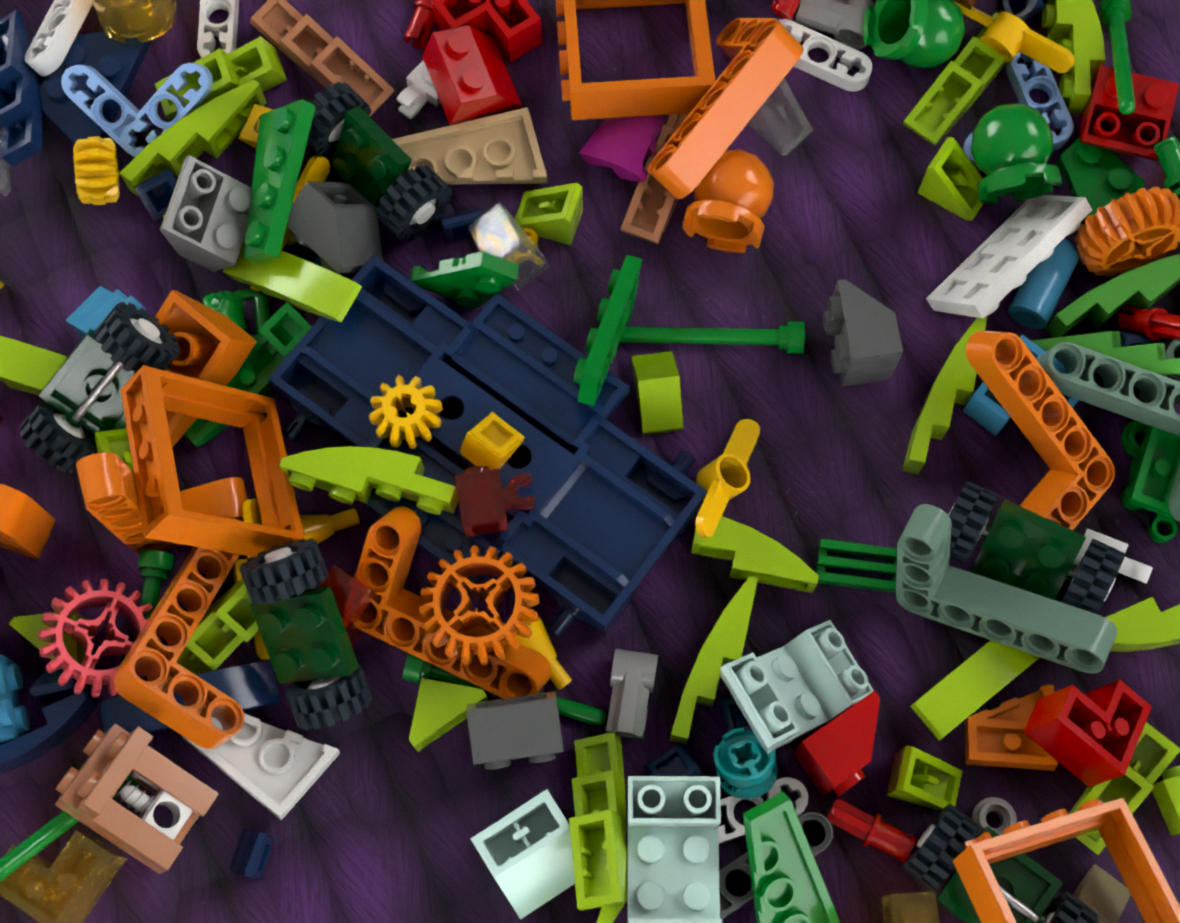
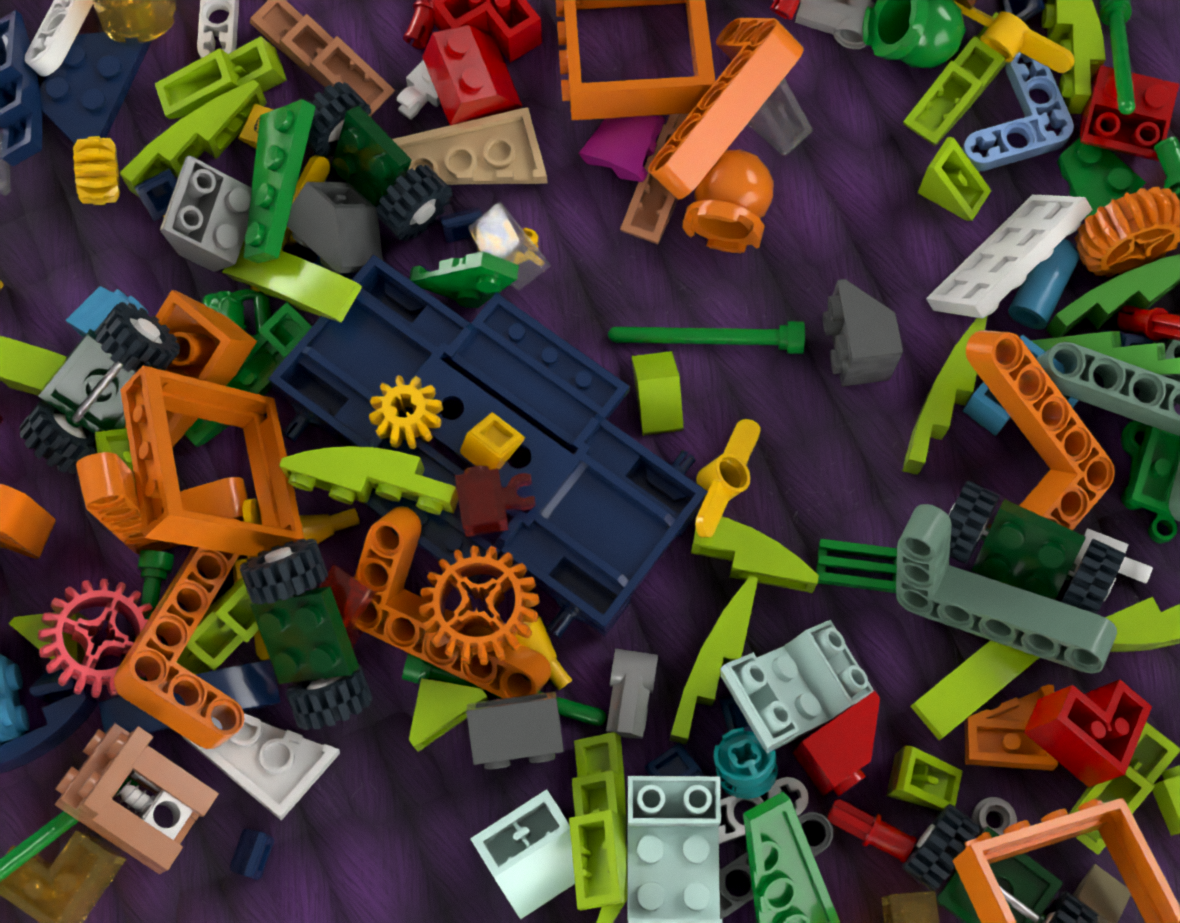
light blue beam [61,63,213,157] -> none
lime slope [512,183,583,246] -> none
green wing [573,255,642,406] -> none
white beam [778,19,872,92] -> none
green tile [971,103,1062,204] -> none

